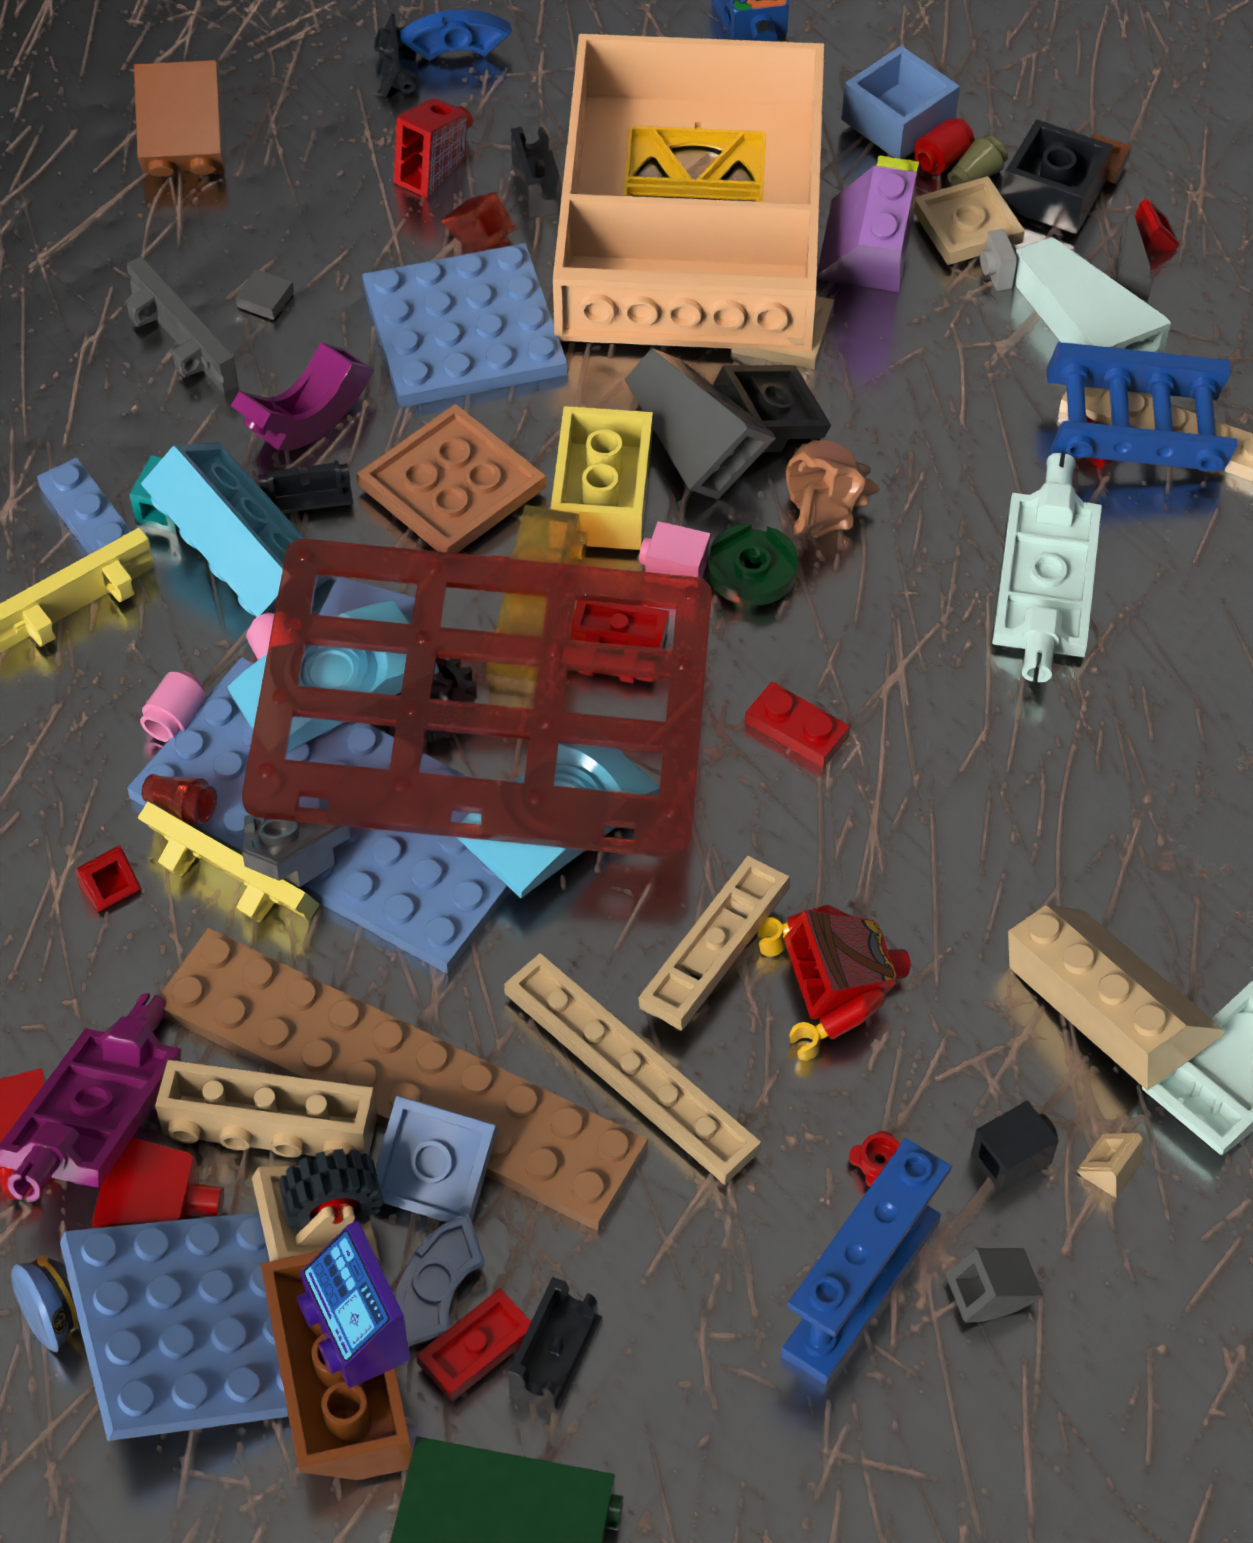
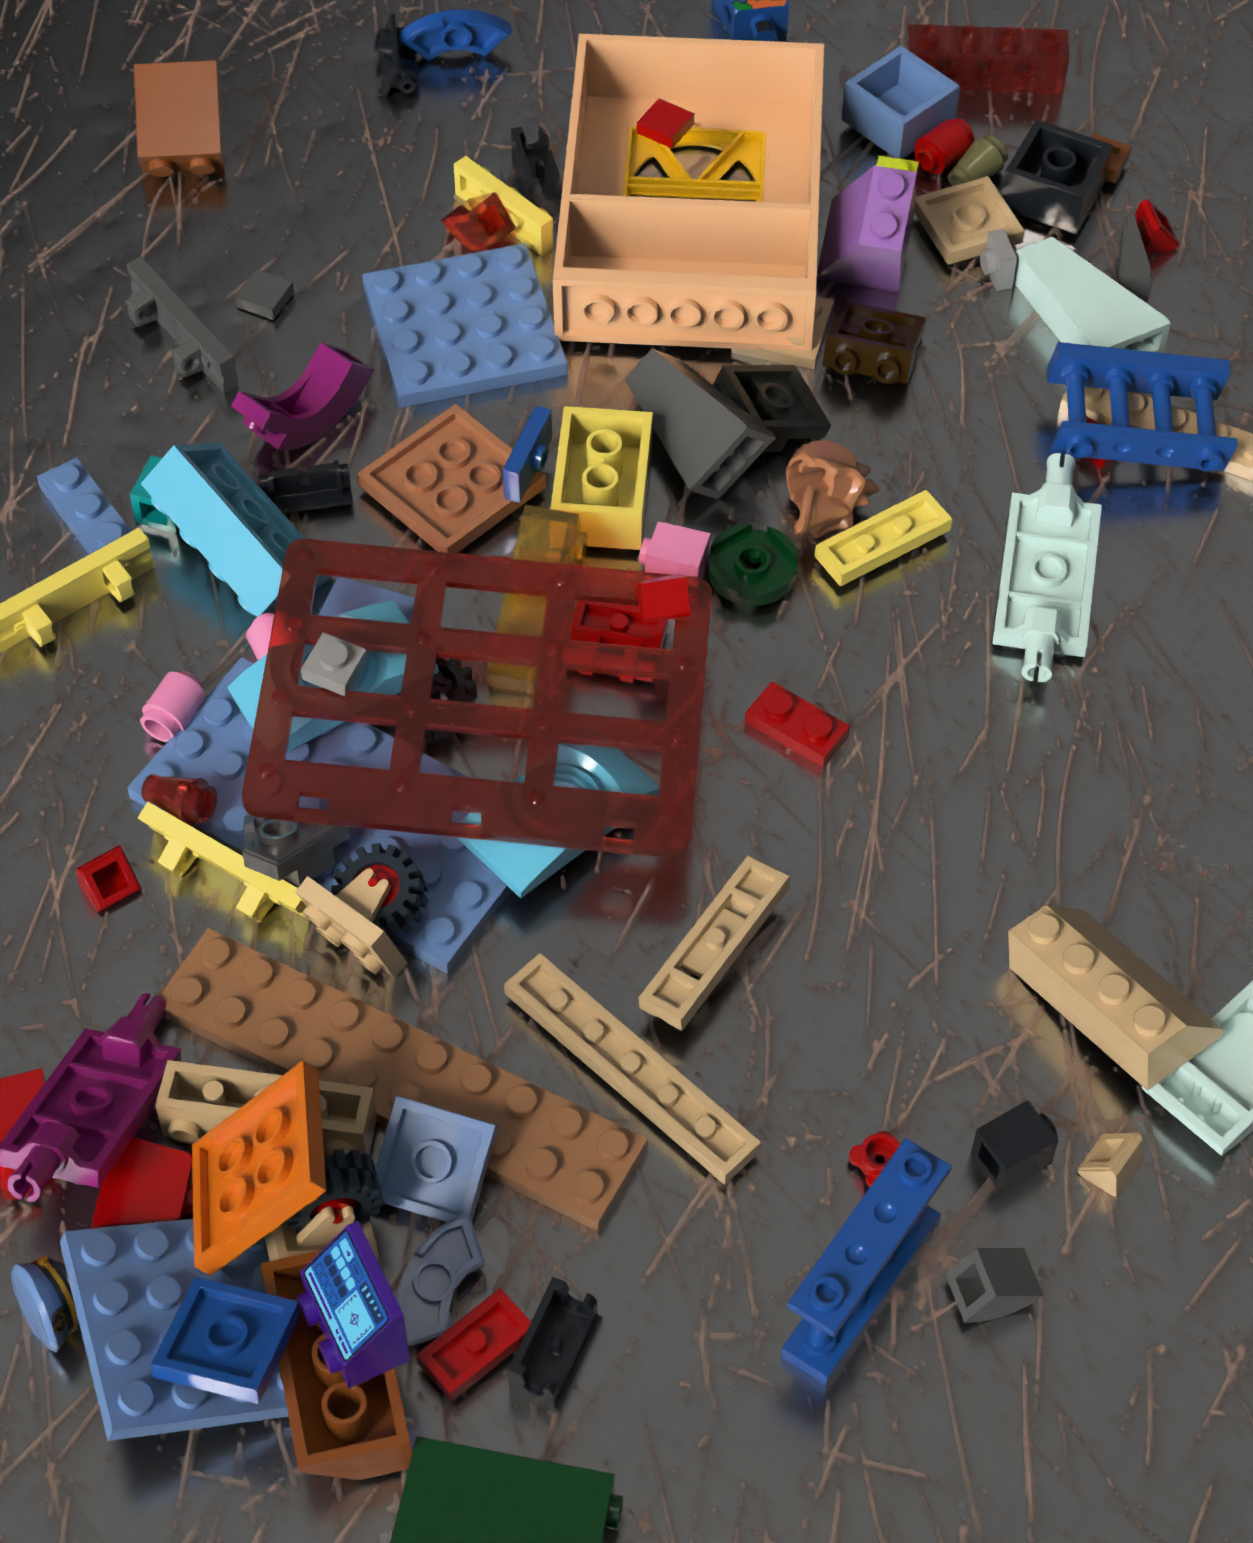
red torso [393,98,473,198] -> none
torso [757,905,911,1061] -> none
none -> blue plate [151,1276,300,1404]
none -> orange plate [192,1060,326,1276]
none -> plate [295,843,428,978]
none -> light grey plate [301,632,367,697]
none -> light yellow plate [454,156,553,257]
none -> blue plate [503,406,552,503]
none -> red slope [634,574,690,623]
none -> red tile [637,98,695,149]
none -> light yellow plate [814,490,953,587]
none -> dark brown plate [822,301,926,384]
none -> clear red brick [905,24,1070,94]

